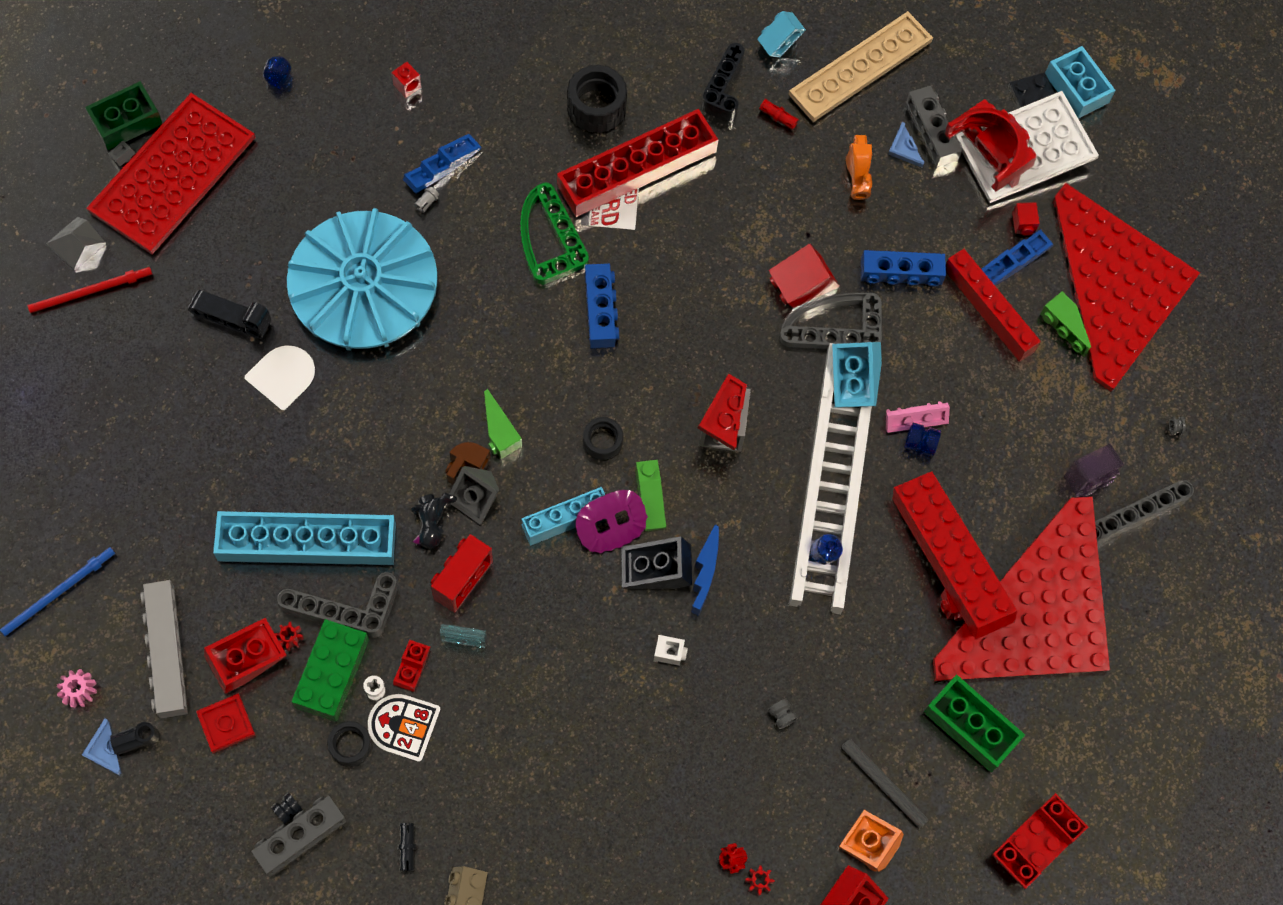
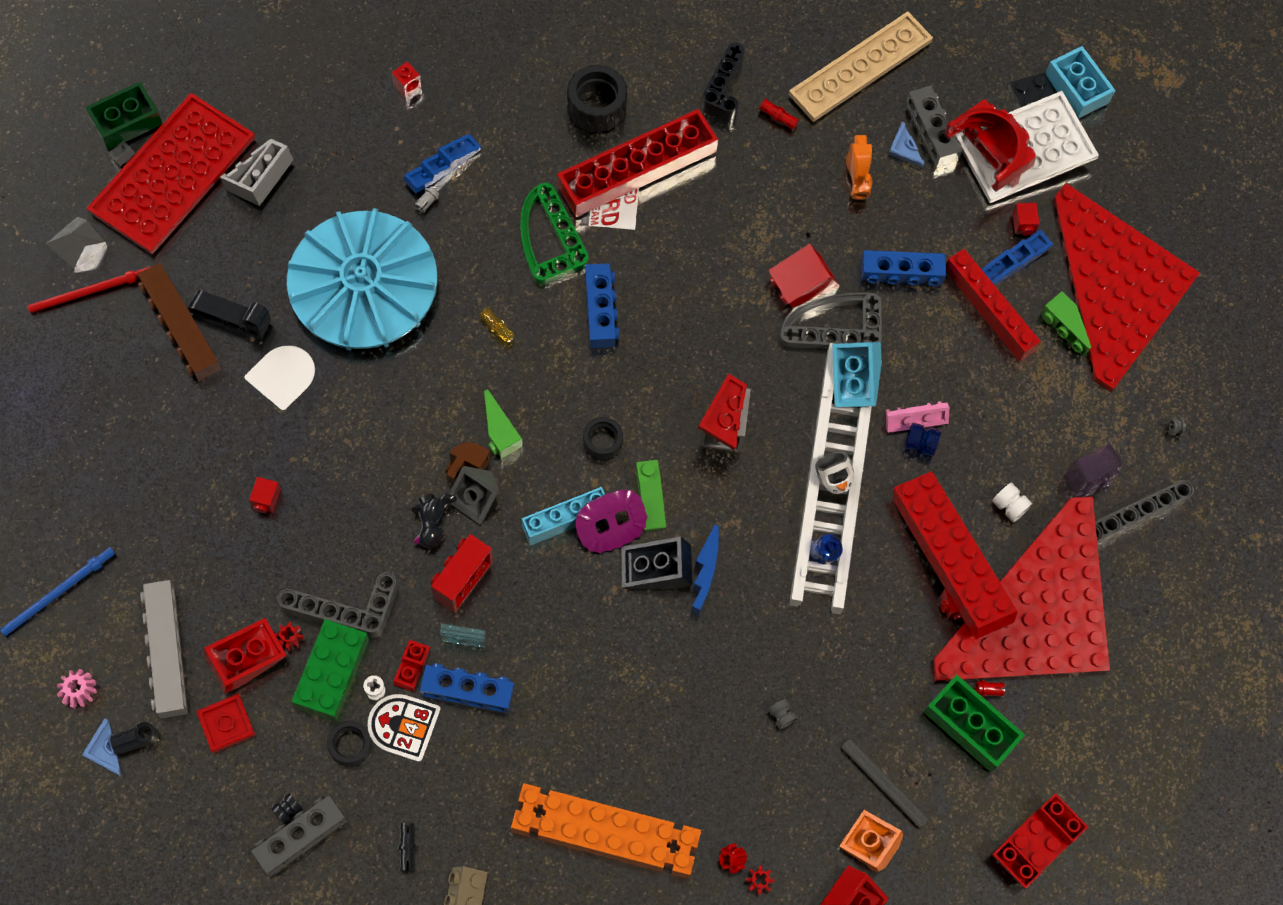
medium azure brick [213,511,396,565] -> none
clear blue head [263,56,291,86] -> none
white brick [653,635,688,666] -> none
medium azure brick [757,11,806,57] -> none
none -> reddish brown brick [138,263,221,381]
none -> light grey wedge [220,139,293,206]
none -> red brick [249,477,281,513]
none -> blue brick [420,663,514,714]
none -> clear yellow axle [480,308,515,343]
none -> orange brick [511,783,701,879]
none -> piece [815,452,854,494]
none -> red pin [975,680,1005,698]
none -> white wheel [992,482,1033,523]

